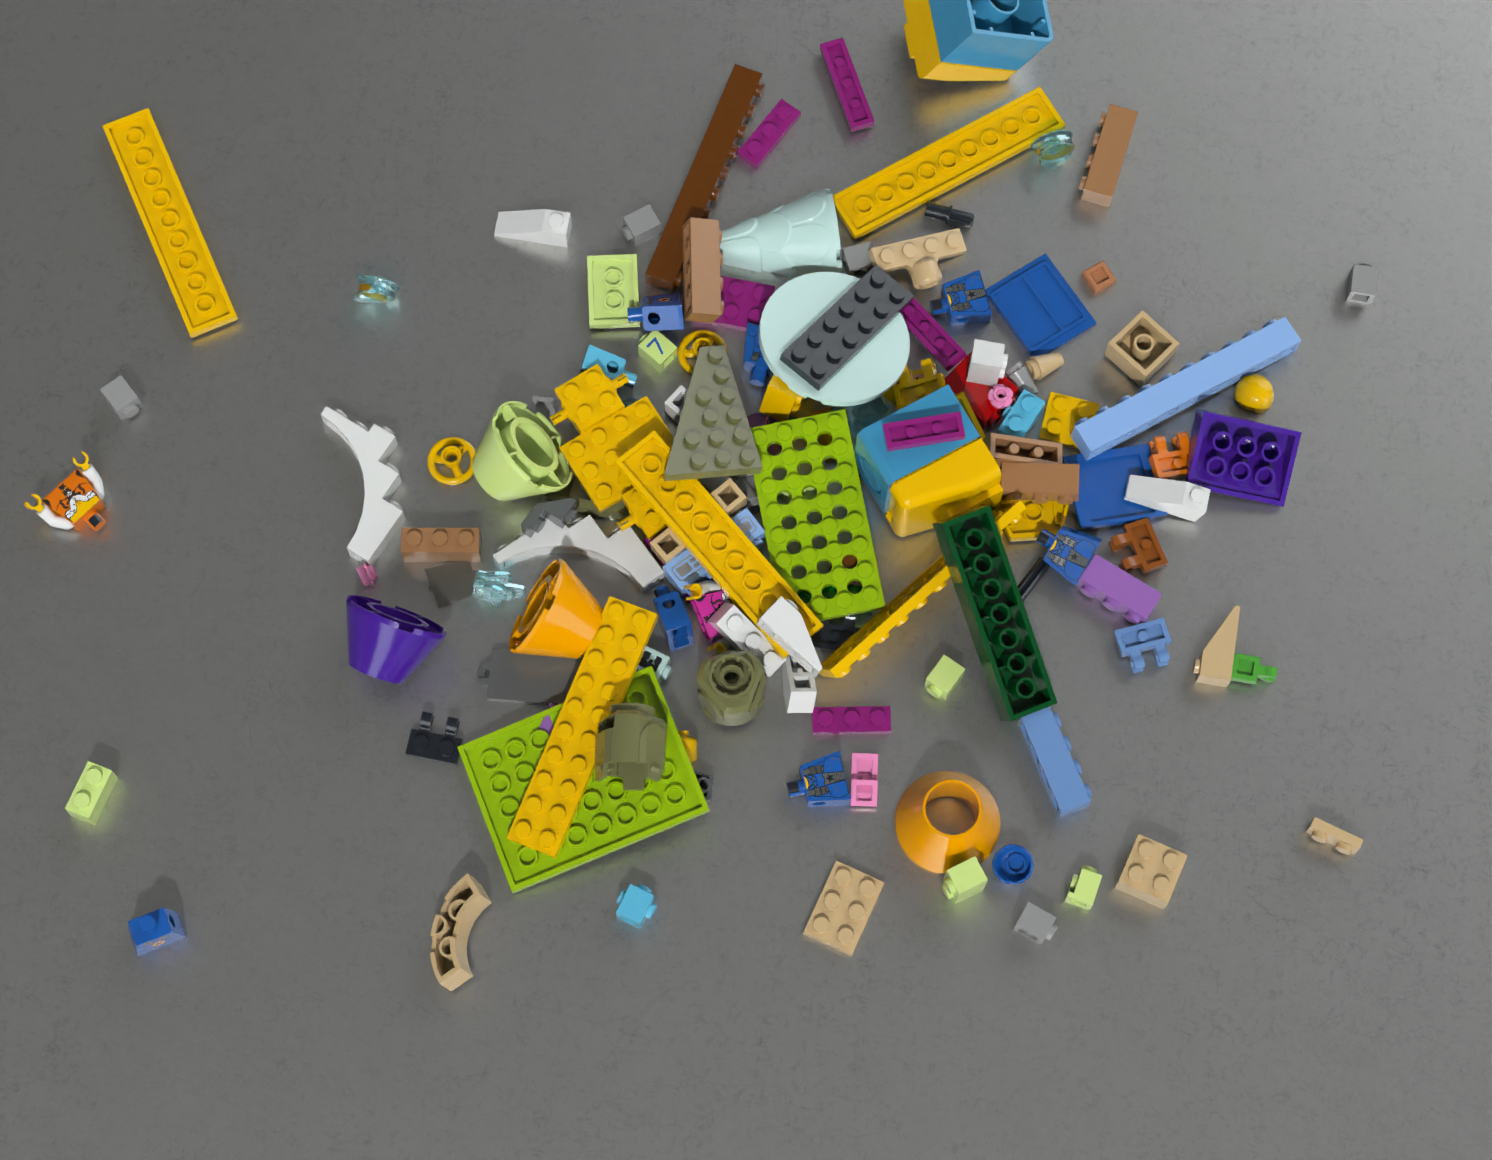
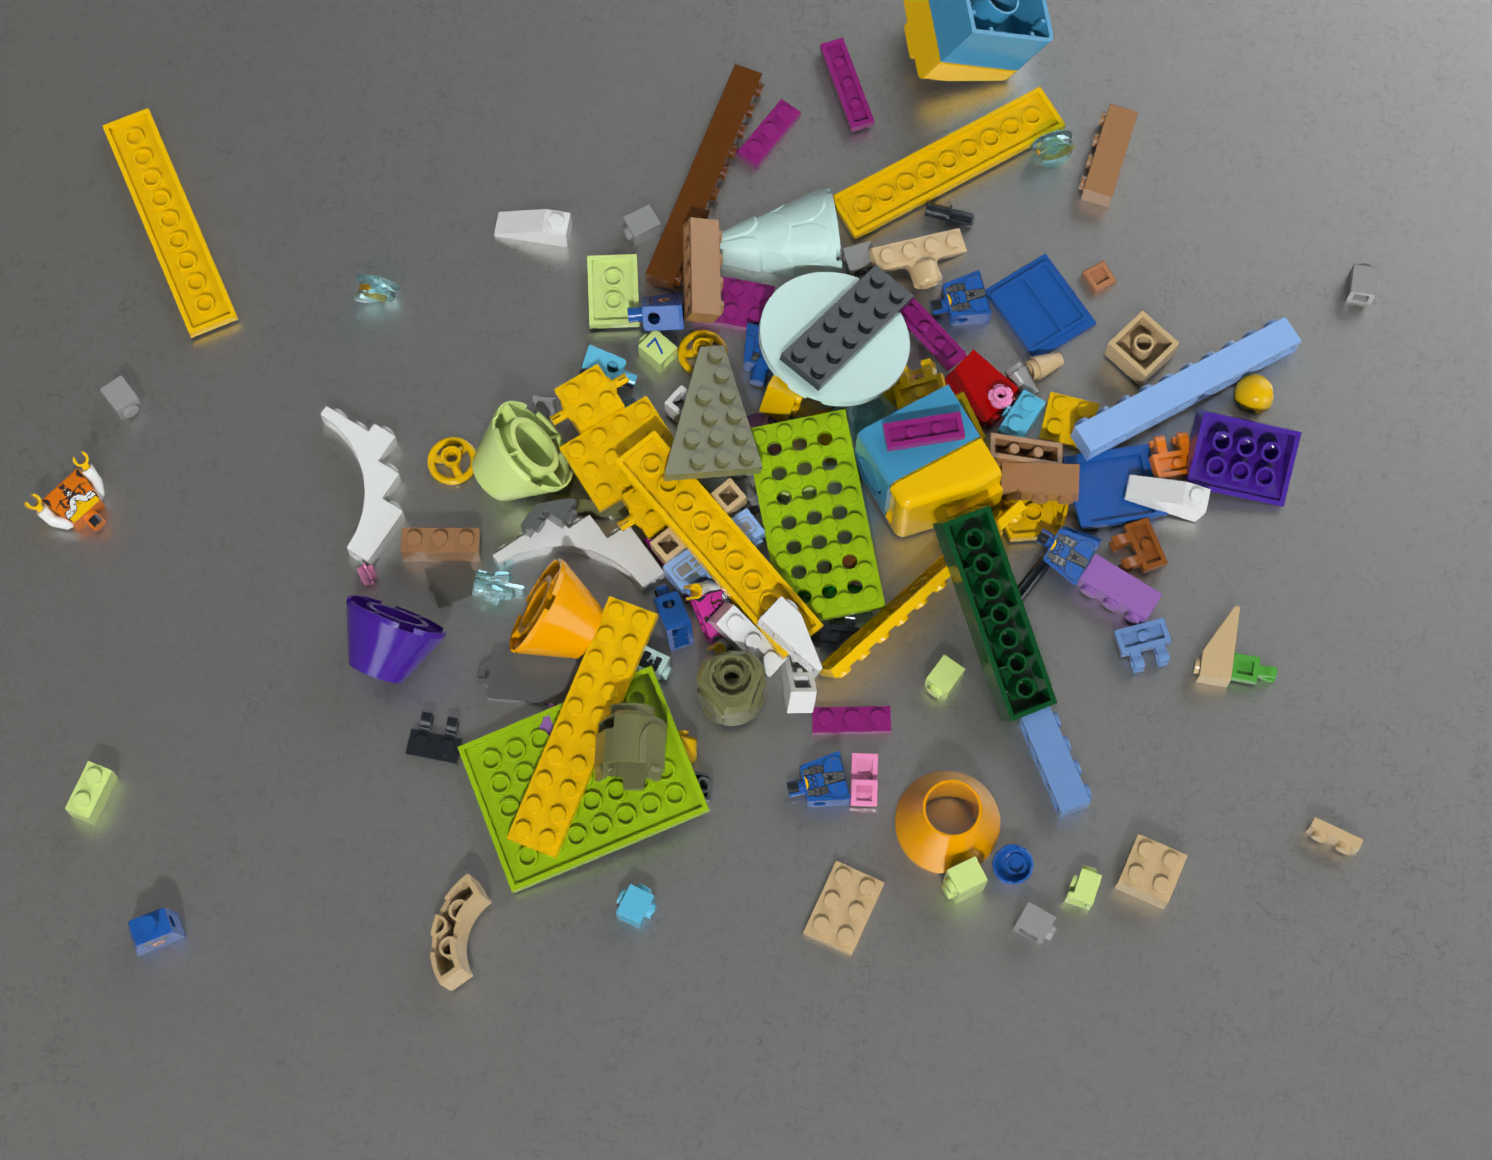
white brick [966,339,1008,386] -> none

